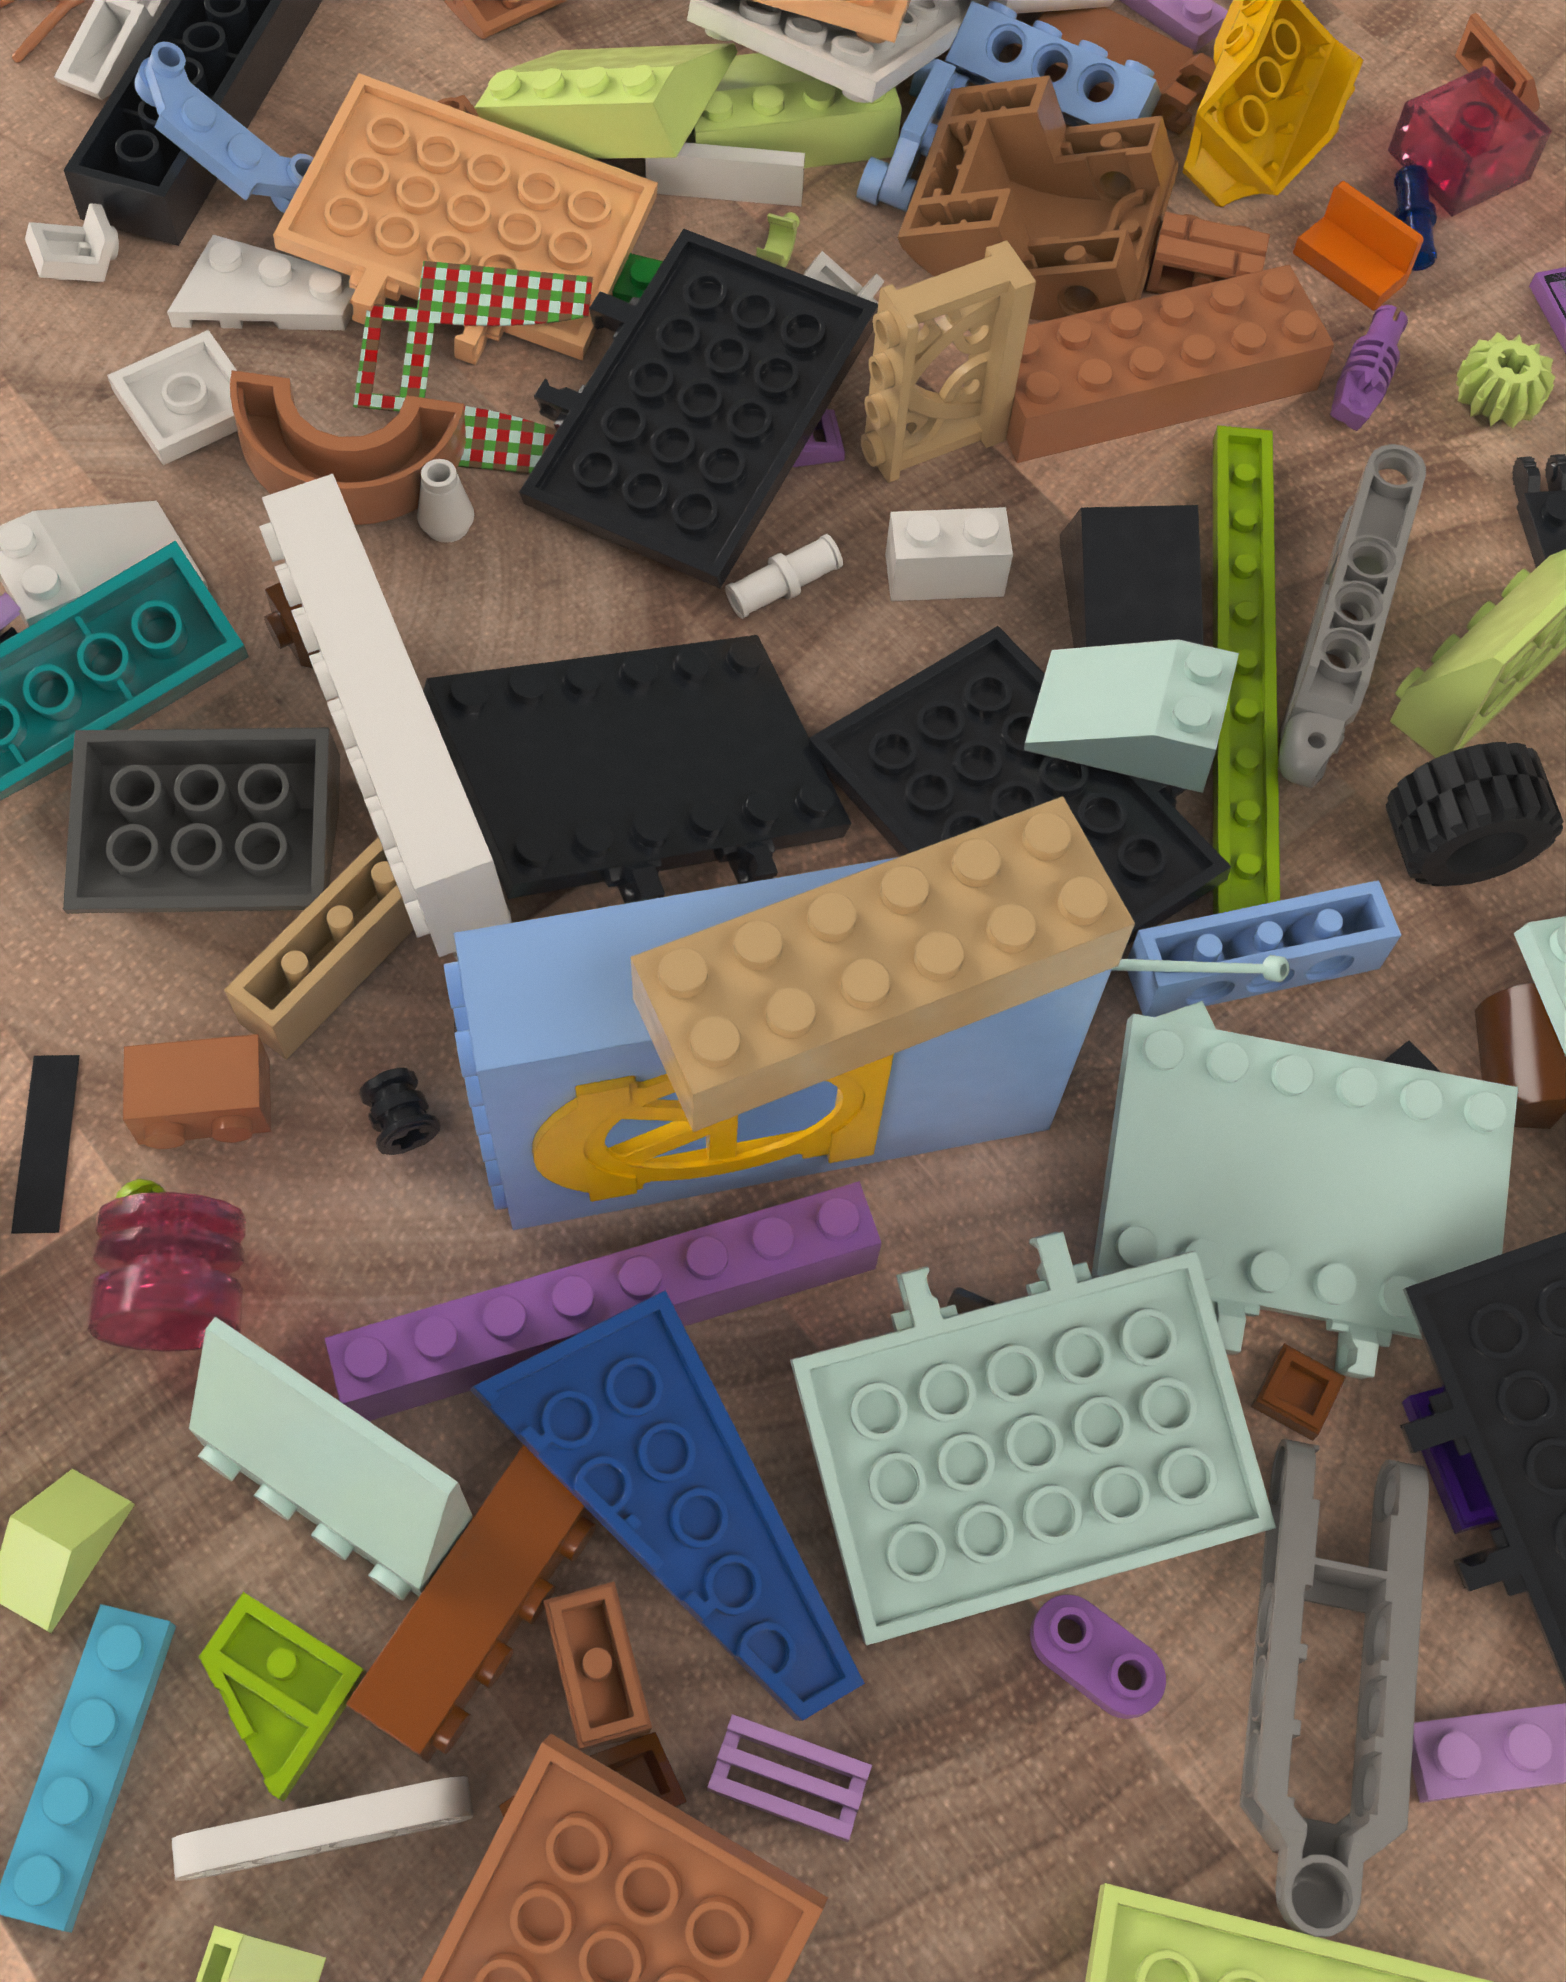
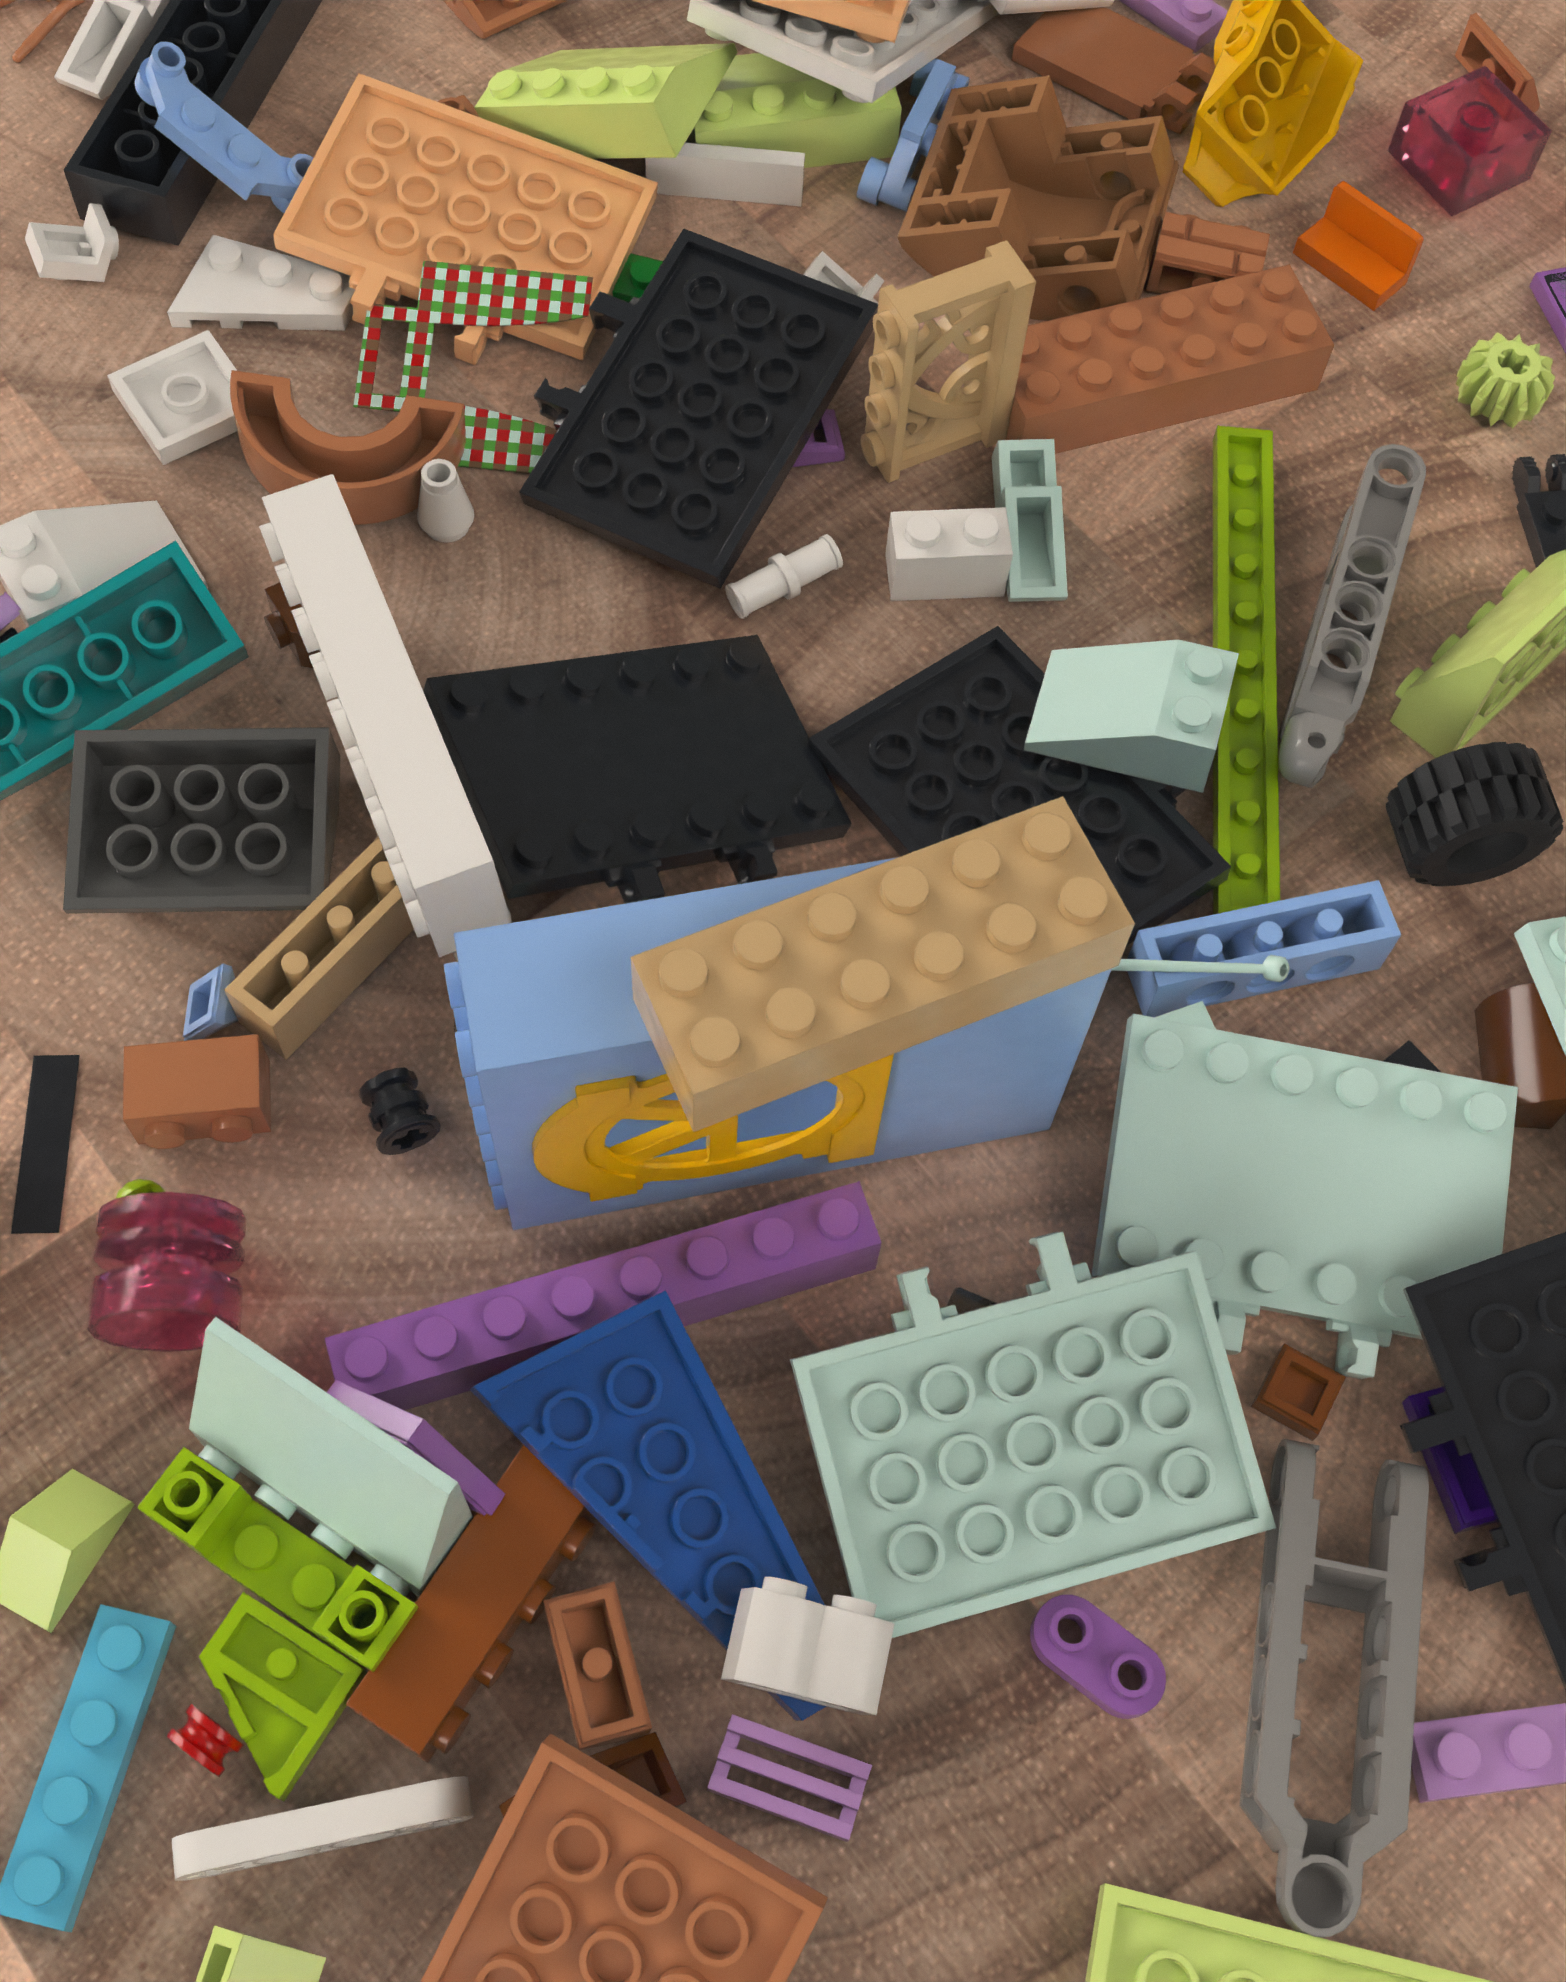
yellowish green piece [756,212,800,267] -> none
light blue brick [945,1,1161,127] -> none
black slope [1060,505,1204,648] -> none
medium lavender hinge [1330,305,1408,431] -> none
clear blue pin [1393,165,1437,271] -> none
none -> lime slope [137,1447,419,1672]
none -> red bush [166,1704,244,1777]
none -> light blue slope [183,963,238,1041]
none -> medium lavender tile [327,1380,505,1516]
none -> white brick [721,1577,894,1715]
none -> light aqua slope [991,439,1068,602]

